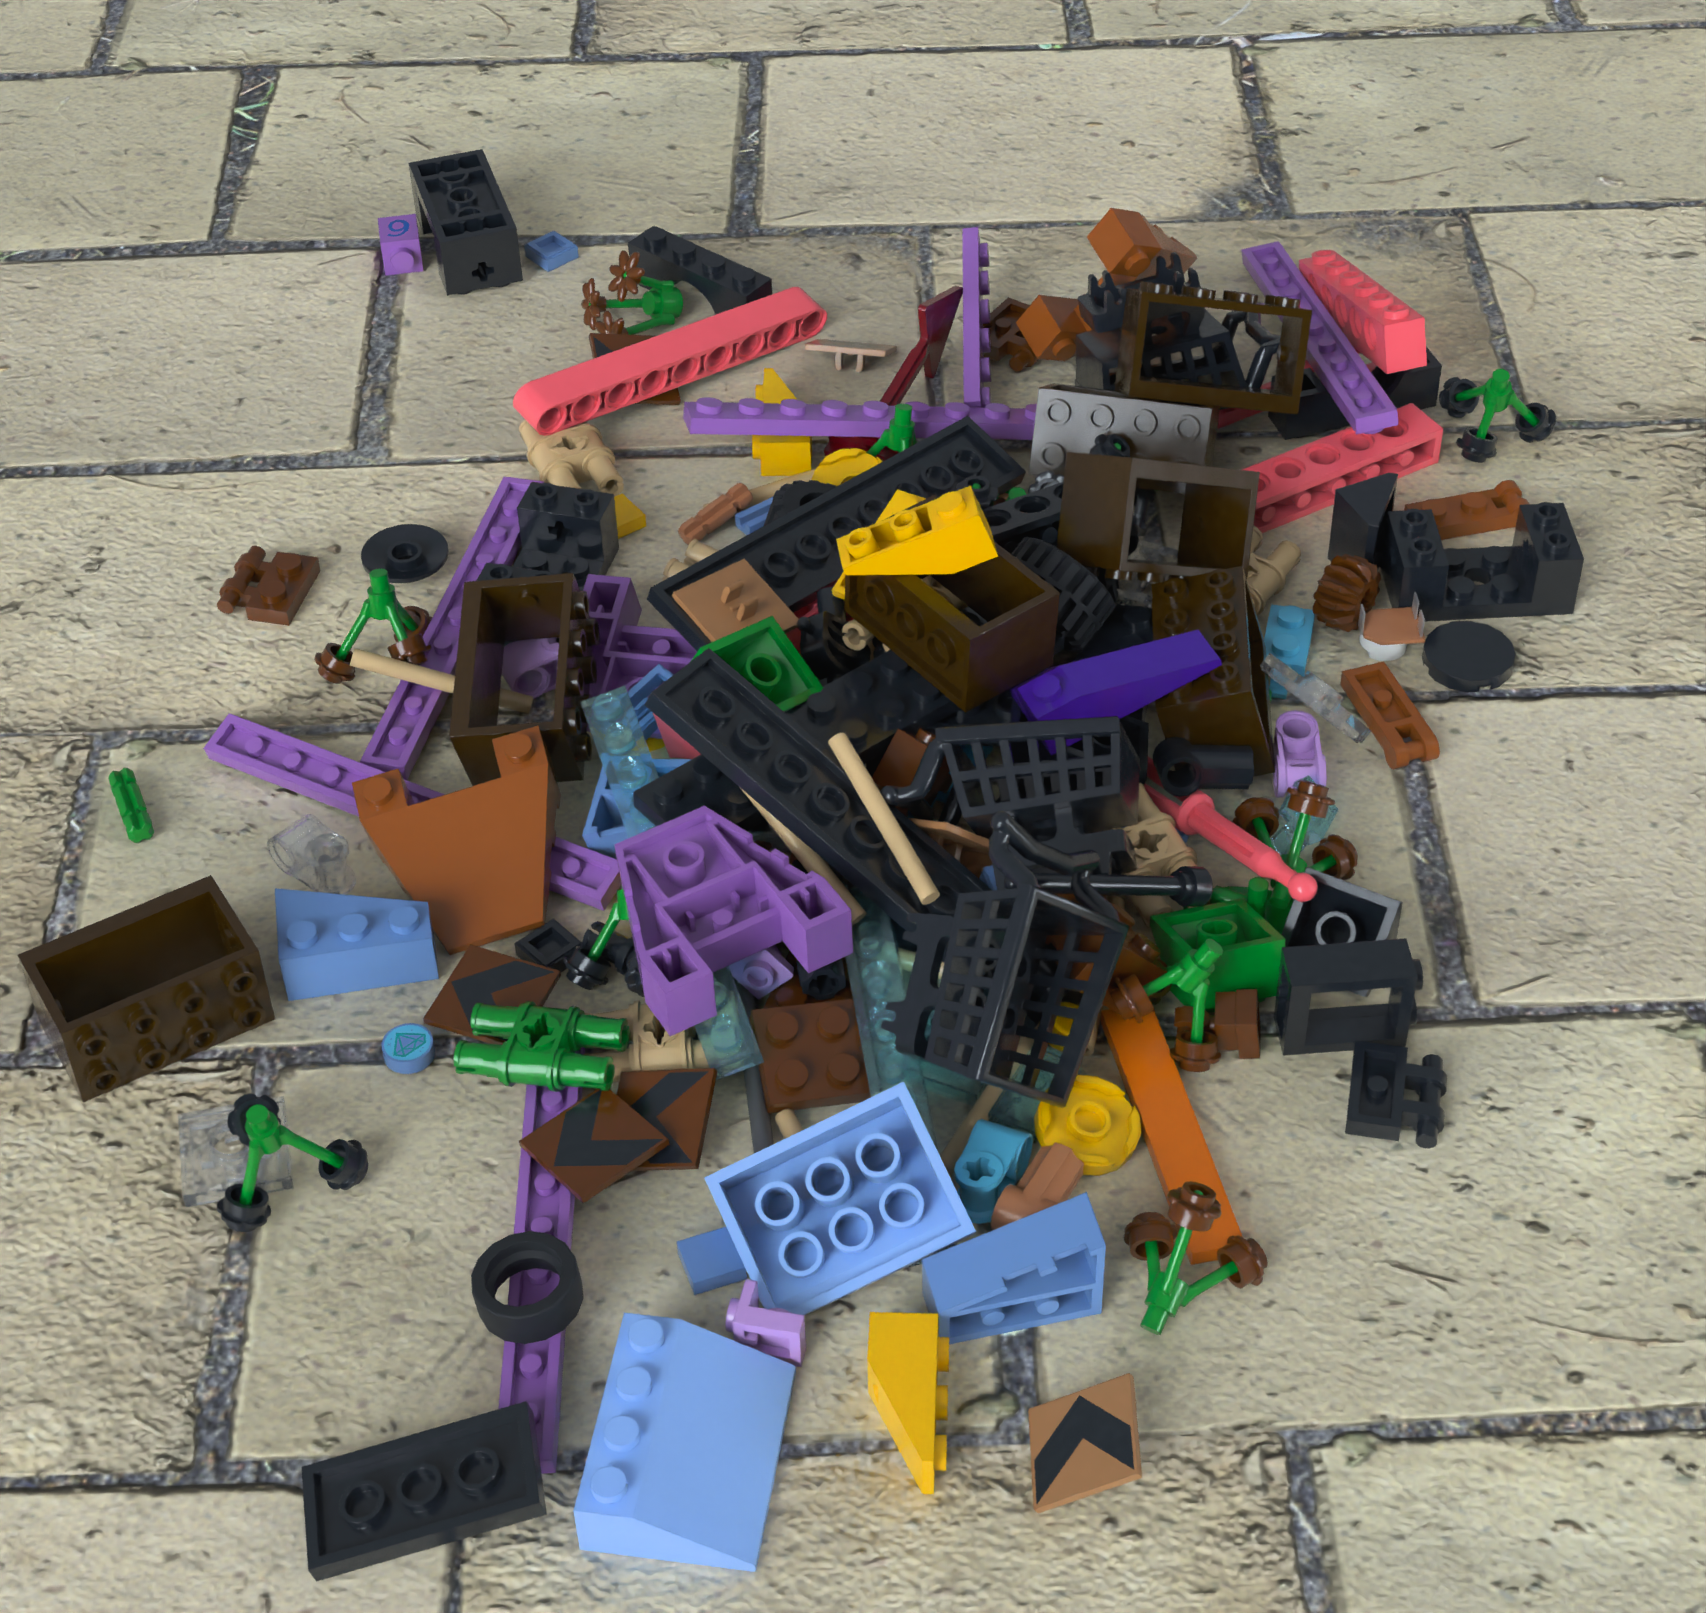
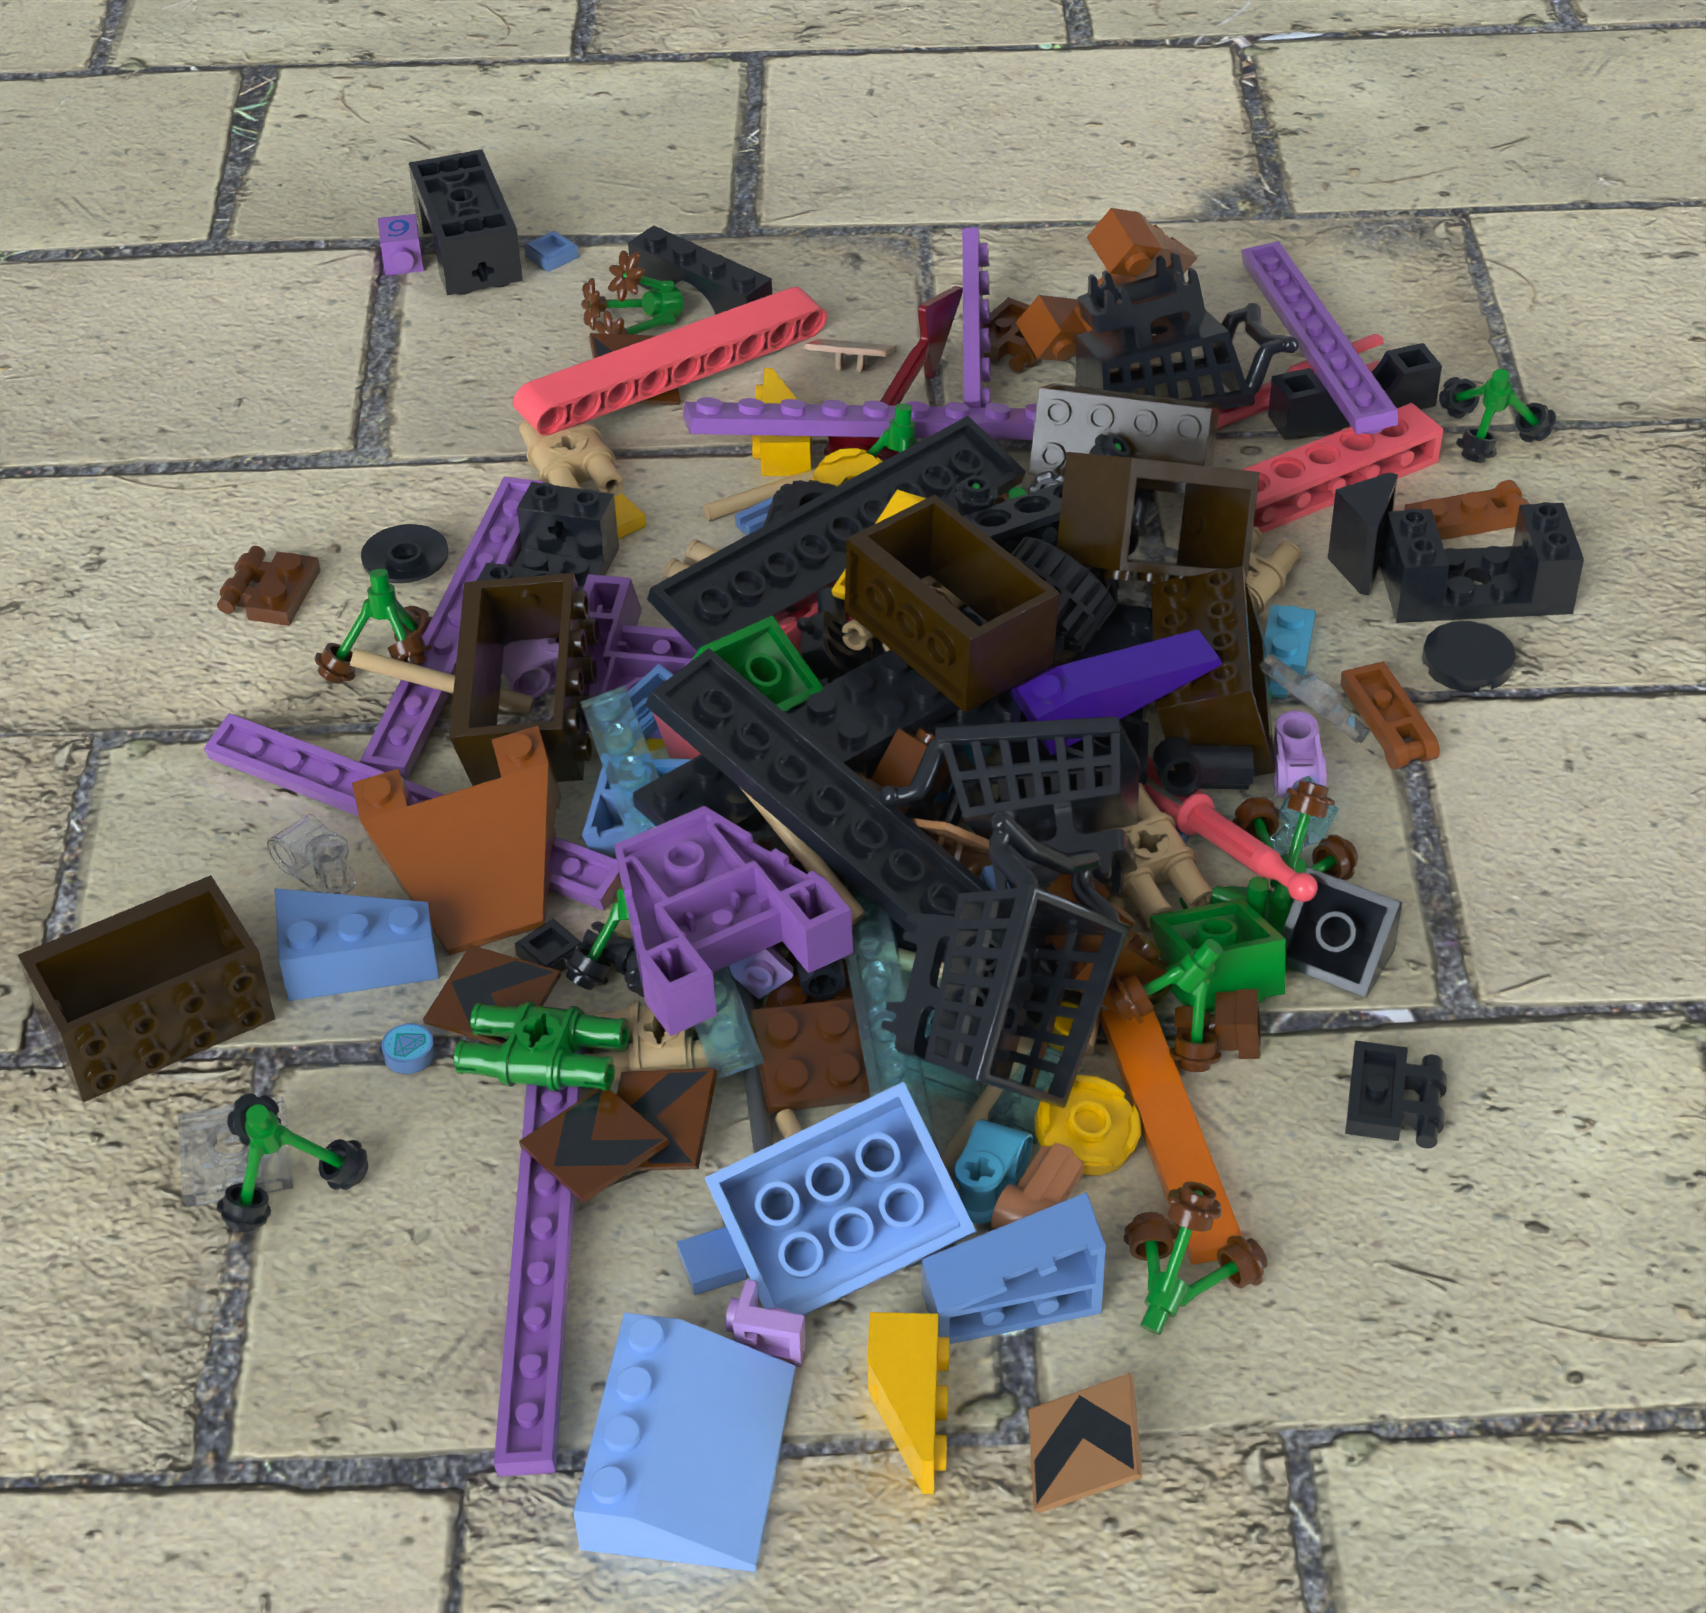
green axle [108,767,154,843] -> none
black plate [301,1401,547,1582] -> none
black tyre [471,1231,584,1344] -> none
medium nougat piece [672,559,798,642] -> none
nougat axle [678,483,753,545] -> none
tan bar [828,733,940,905] -> none
yellow slope [836,485,998,575] -> none
black piece [1004,866,1213,907] -> none
dark brown hose [1115,281,1312,414] -> none
black window [1274,938,1423,1056] -> none
coral brick [1299,250,1427,374] -> none
reddish brown gear [1313,554,1381,633] -> none
nougat piece [1358,592,1425,661] -> none

